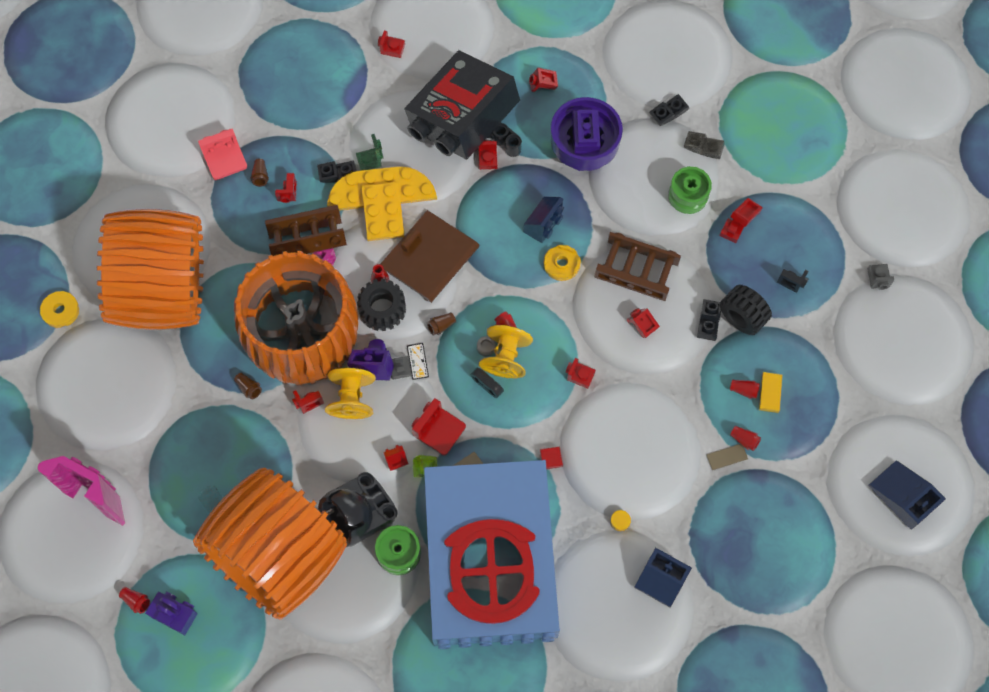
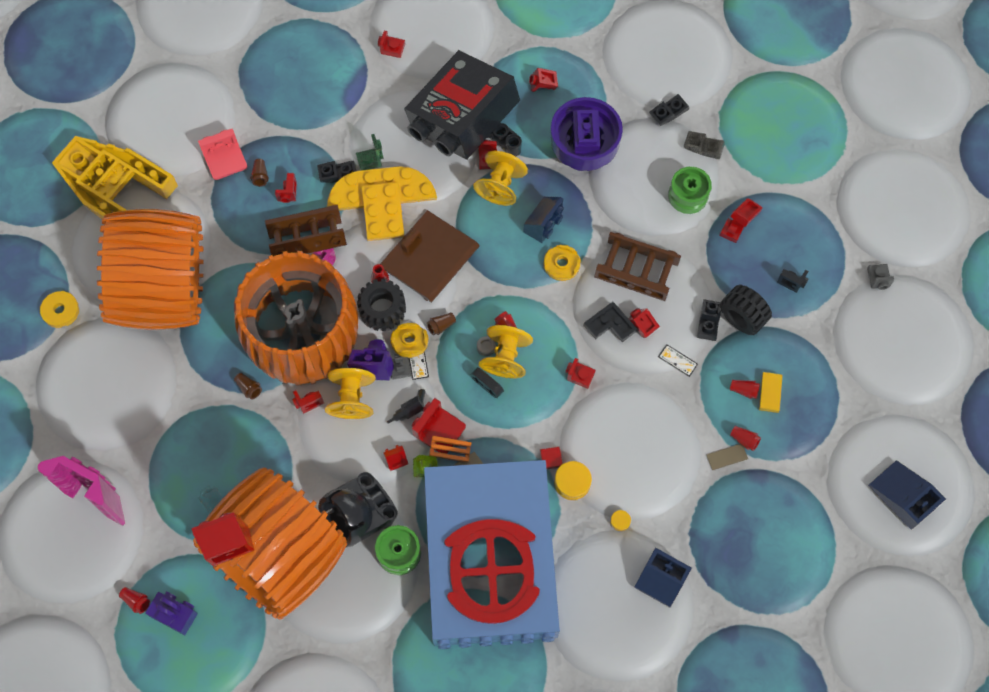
none -> yellow wedge [52,136,178,219]
none -> red slope [191,512,255,566]
none -> black piece [387,389,426,424]
none -> yellow tile [390,323,429,358]
none -> orange tile [429,436,472,463]
none -> yellow piece [473,151,528,206]
none -> yellow head [554,461,592,500]
none -> black plate [583,302,637,342]
none -> sticker [658,344,698,377]

